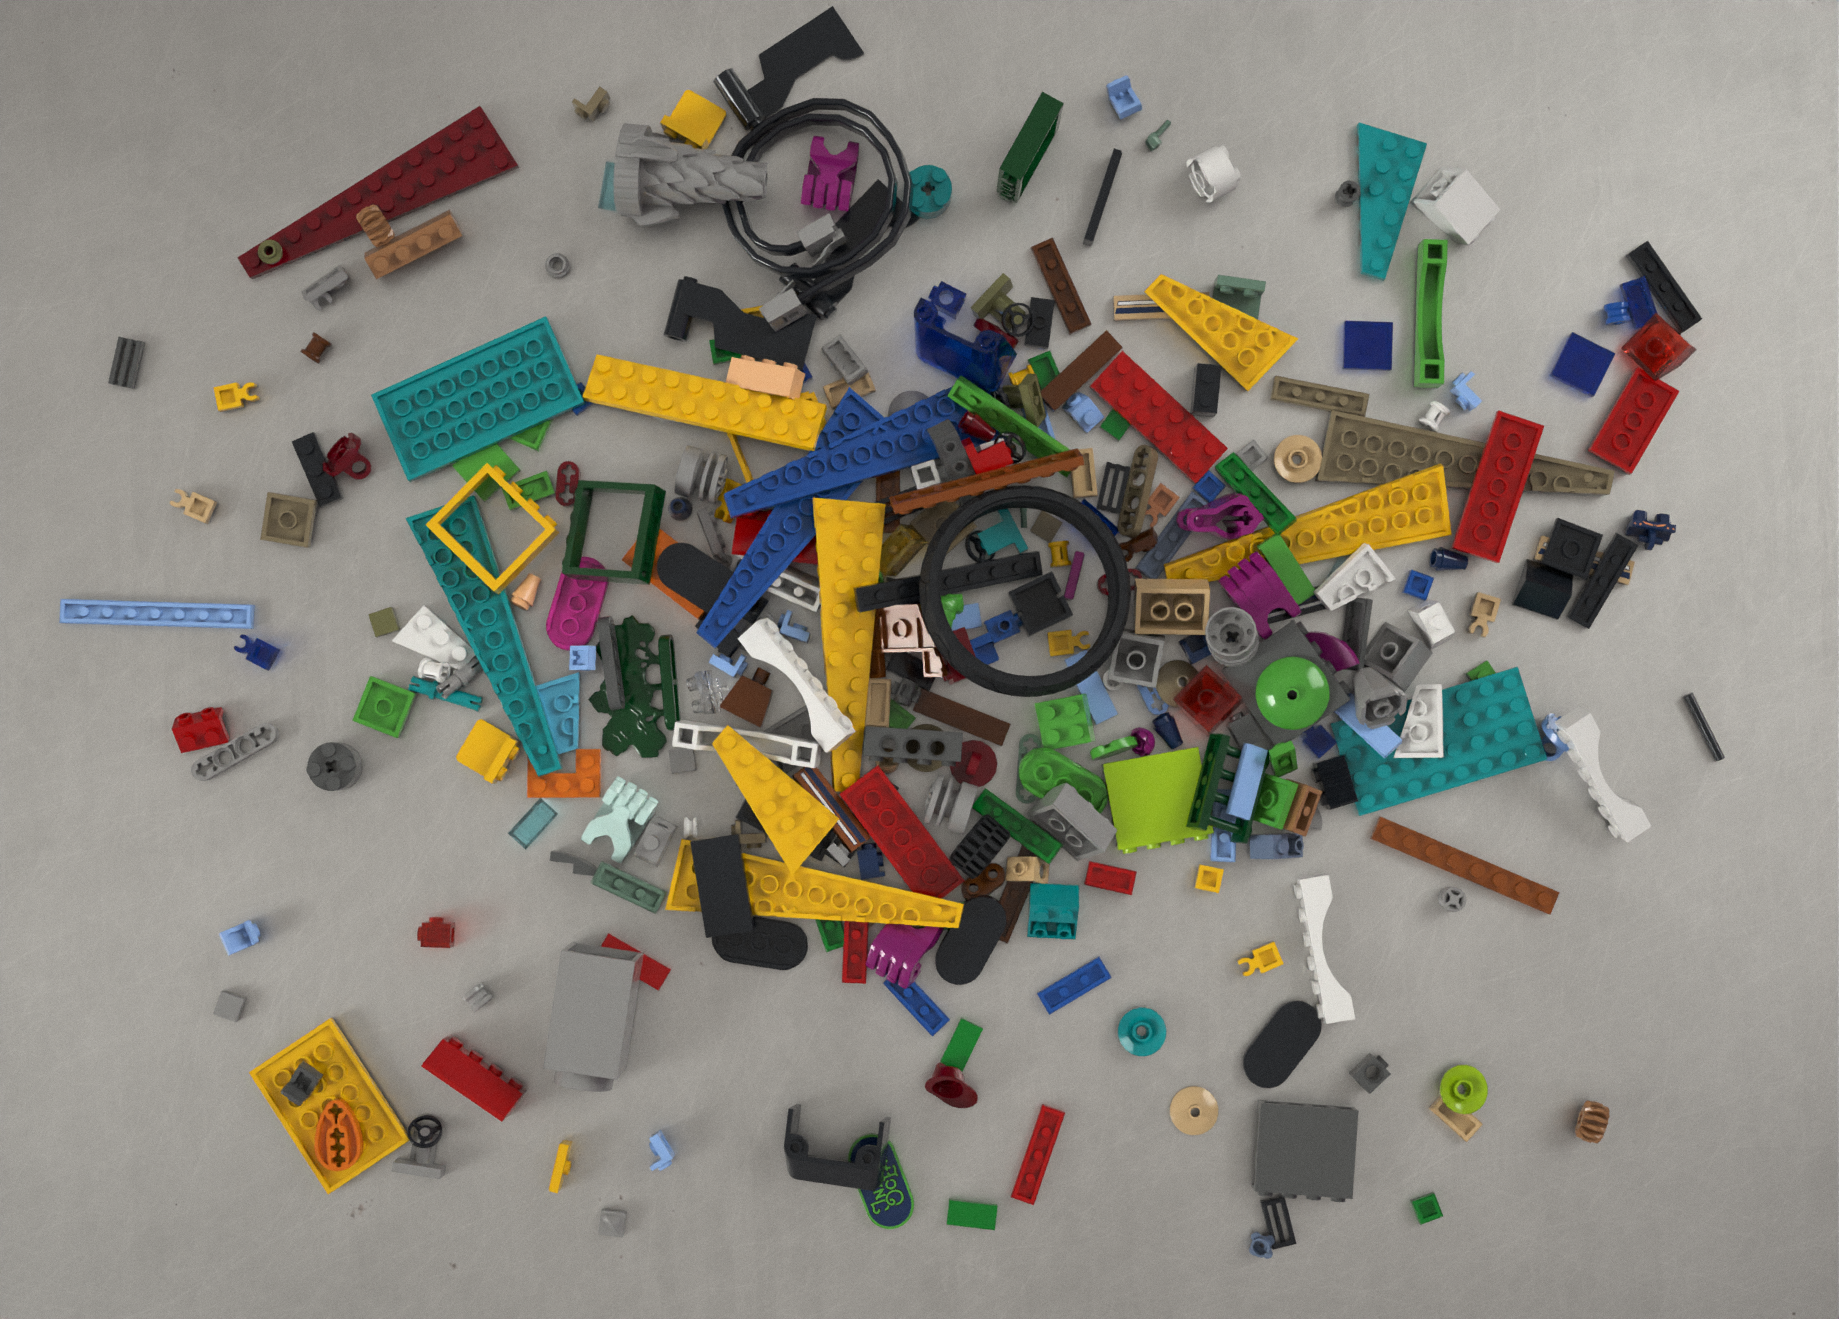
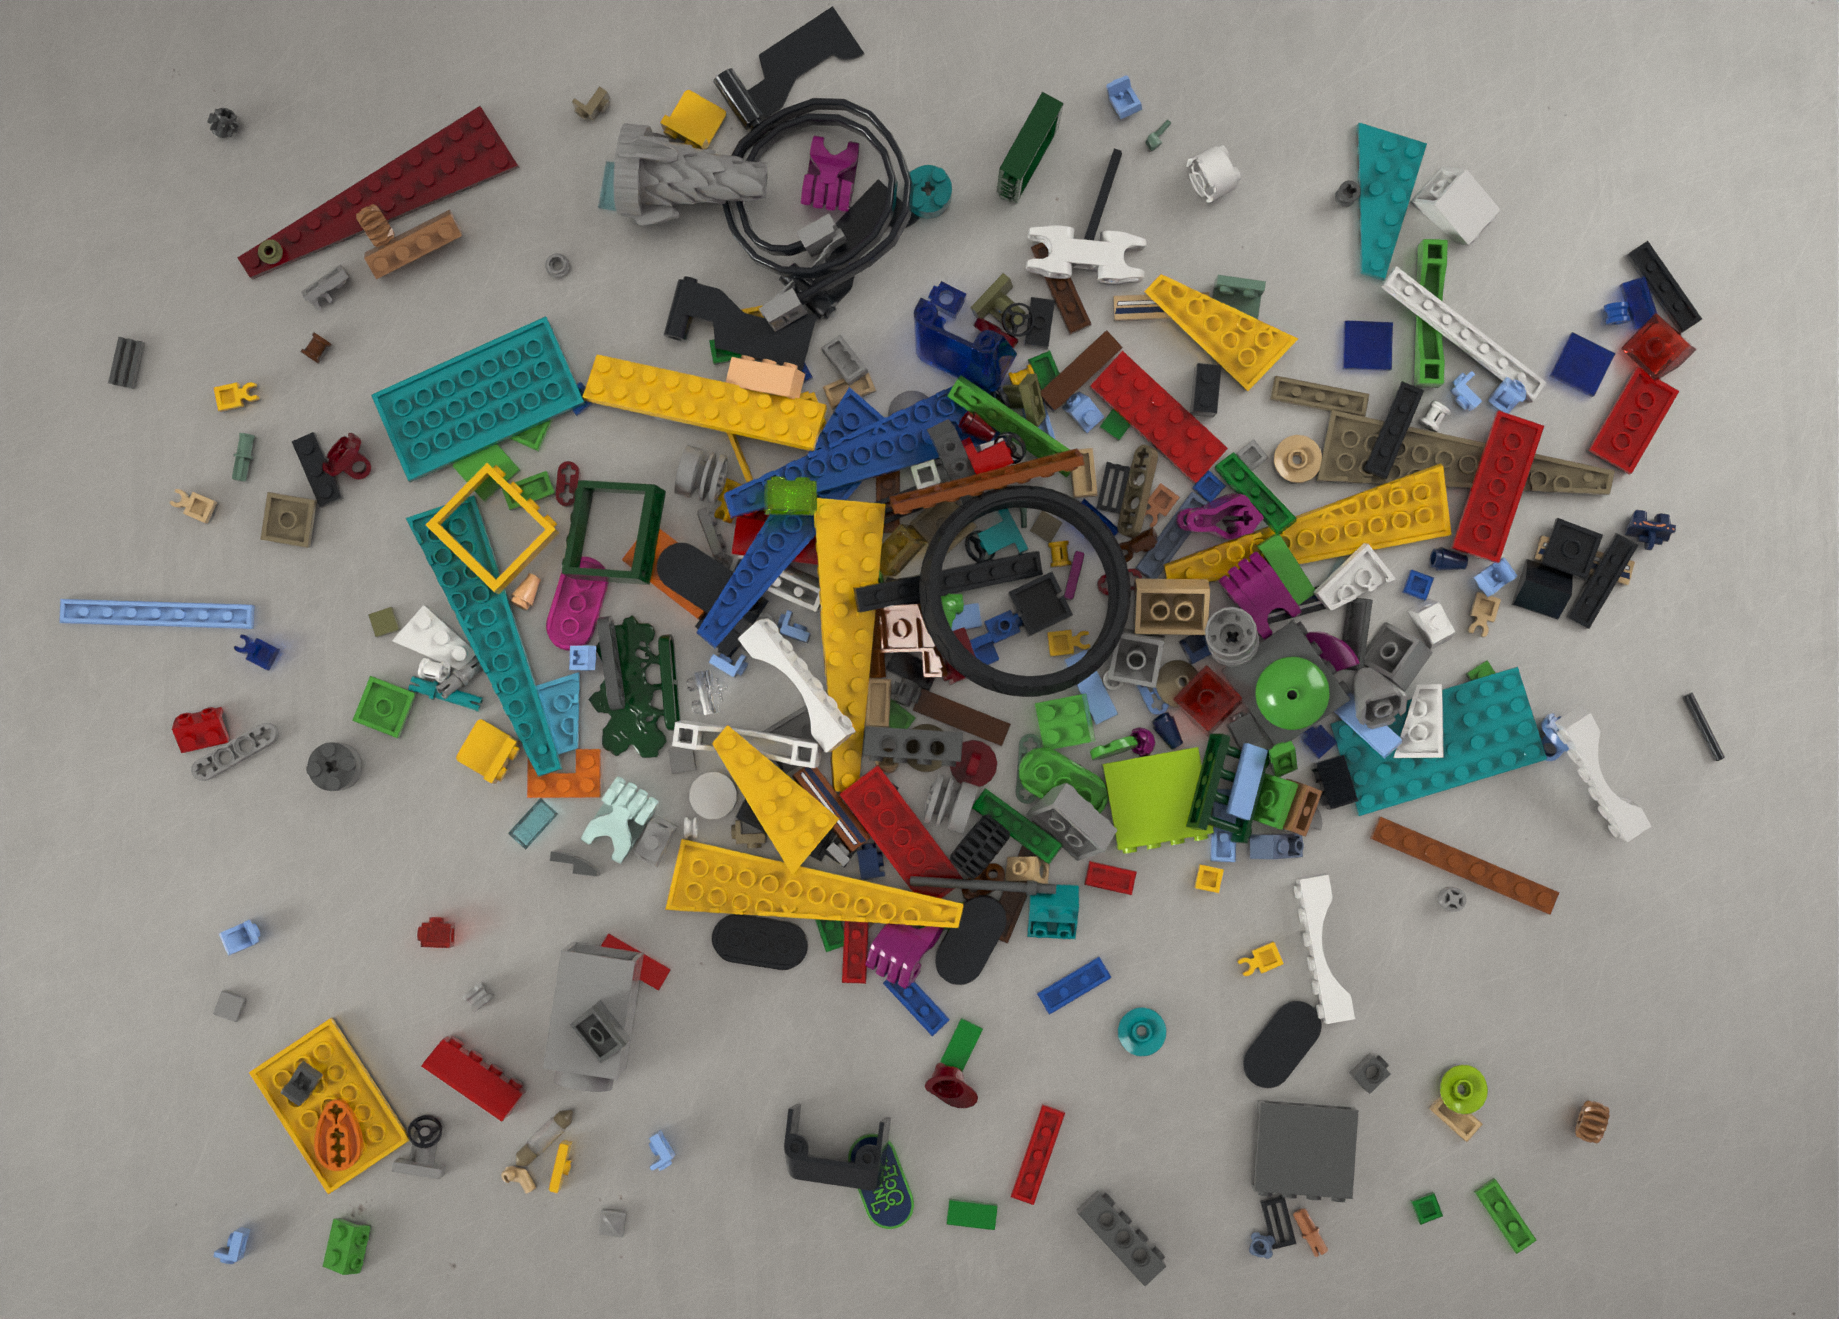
sand green tile [591,861,667,914] -> none
dark blue cone [668,497,692,521] -> none
black tile [690,834,755,938] -> none
reddish brown torso [719,667,774,728] -> none
tan dish [1170,1086,1218,1135] -> none
none -> dark grey gear [207,108,240,138]
none -> light blue bracket [213,1227,250,1264]
none -> sand green axle [232,433,255,482]
none -> bright green bracket [322,1218,371,1275]
none -> tan arm [501,1166,536,1194]
none -> piece [516,1110,573,1166]
none -> dark grey slope [570,1000,631,1063]
none -> white tile [689,772,737,819]
none -> clear neon green brick [764,476,817,515]
none -> dark grey bar [910,876,1056,895]
none -> white piece [1025,225,1146,284]
none -> dark grey brick [1077,1190,1166,1286]
none -> nougat axle [1293,1208,1328,1257]
none -> black tile [1364,381,1424,480]
none -> white tile [1381,267,1547,403]
none -> light blue bracket [1474,557,1517,597]
none -> bright green tile [1474,1178,1537,1254]
none -> light blue bracket [1488,377,1526,414]

